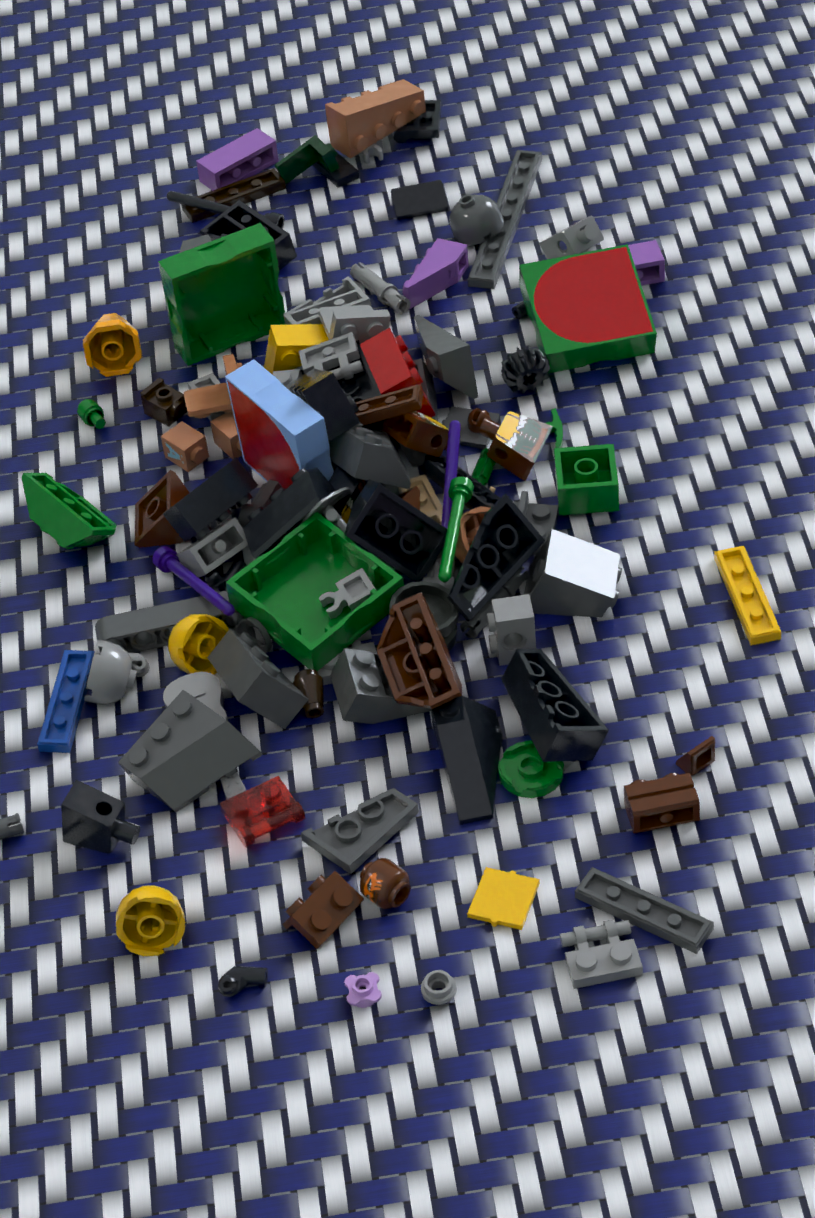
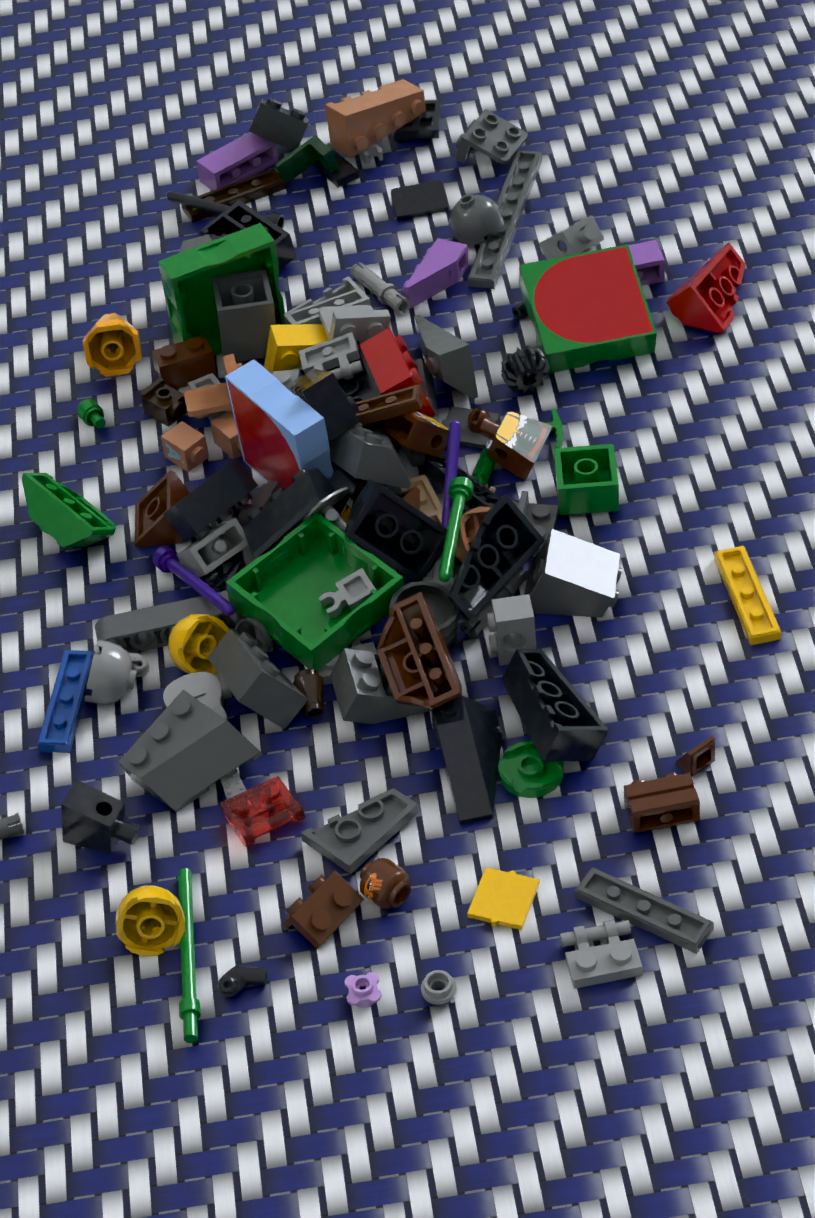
none -> reddish brown brick [151,335,217,389]
none -> green bar [178,868,201,1043]
none -> dark grey slope [211,269,276,363]
none -> black slope [249,98,309,151]
none -> dark grey bracket [455,109,528,164]
none -> red wedge [666,243,745,333]

